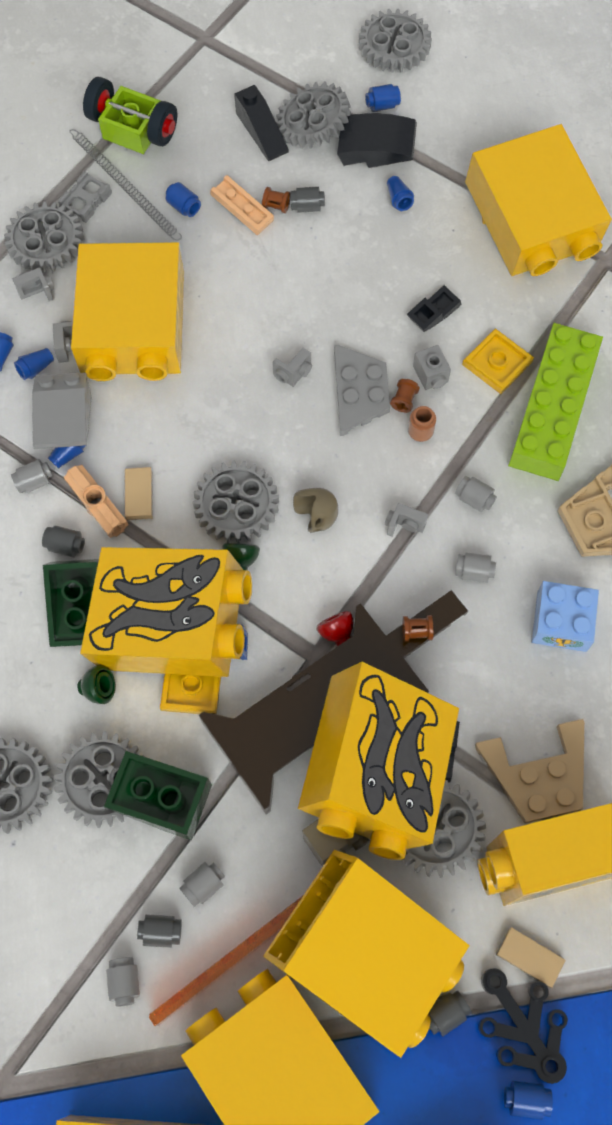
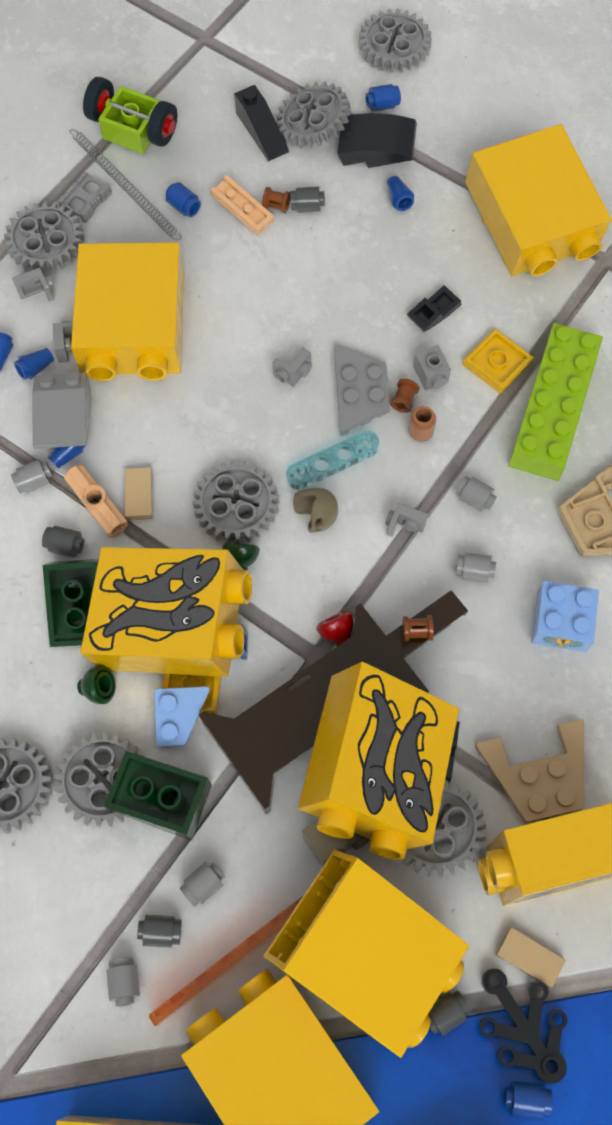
none -> light blue wing [154,686,210,747]
none -> clear light blue beam [286,431,379,490]

